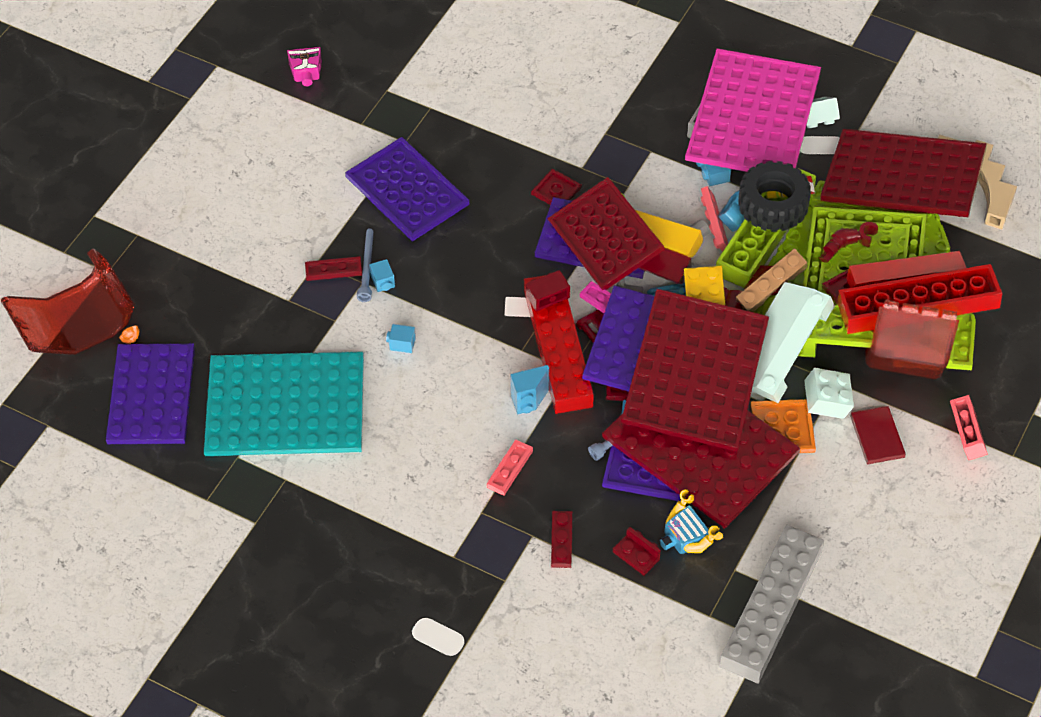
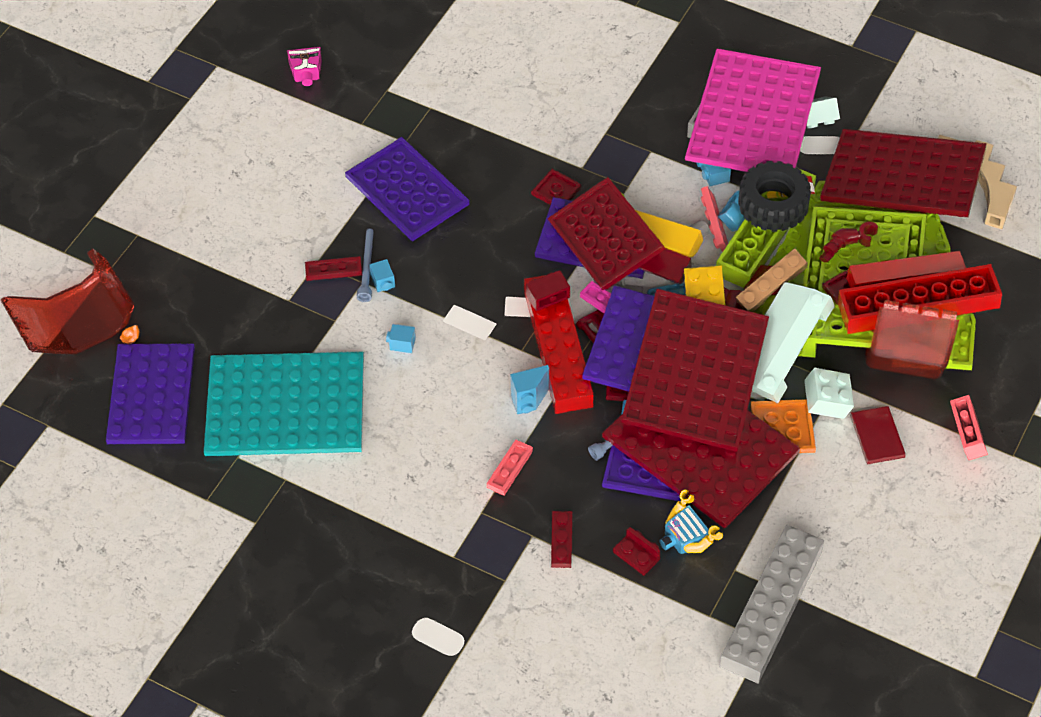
none -> white sticker [443,305,496,340]

